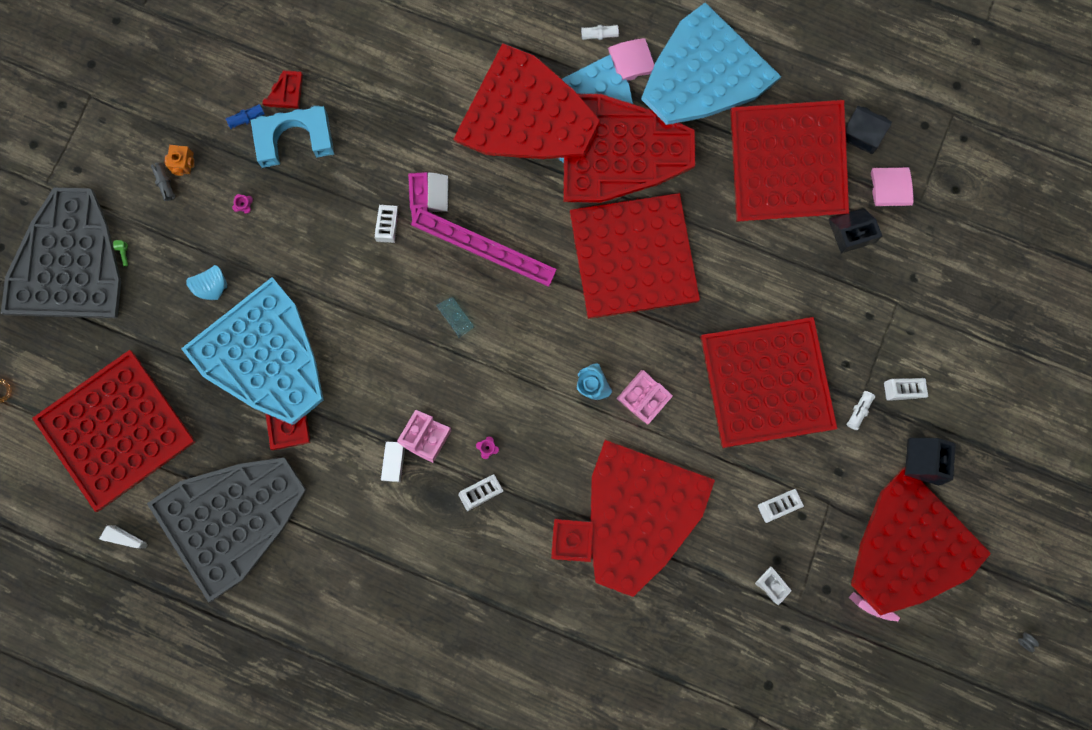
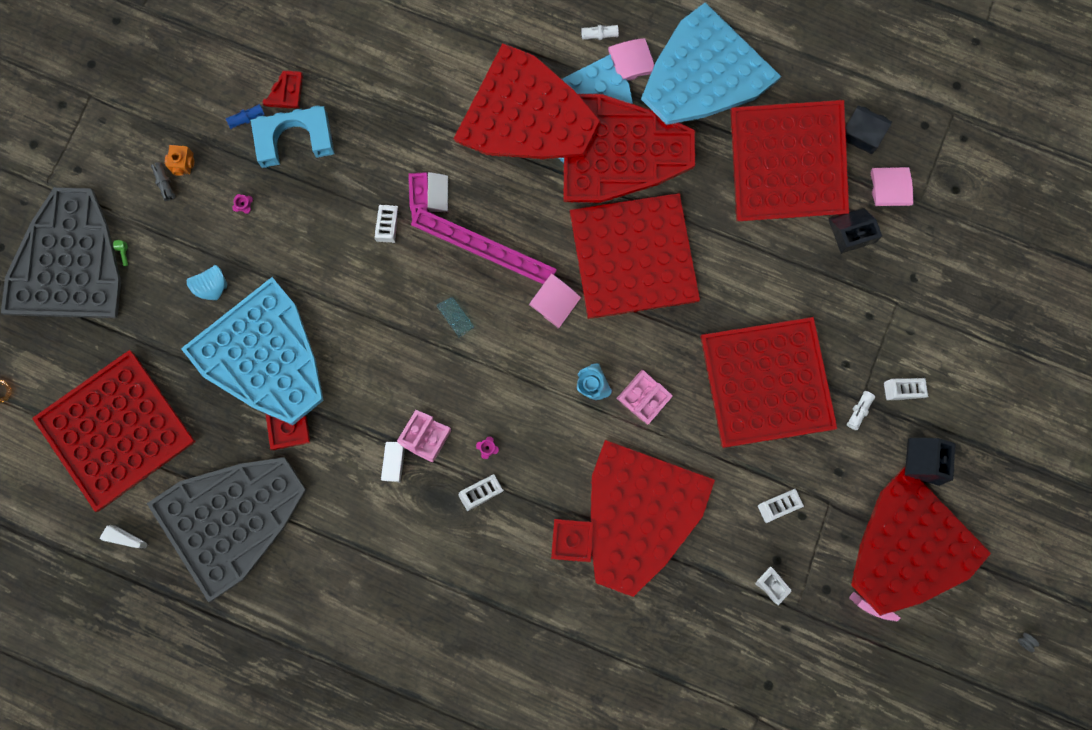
none -> bright pink slope [529,273,581,328]

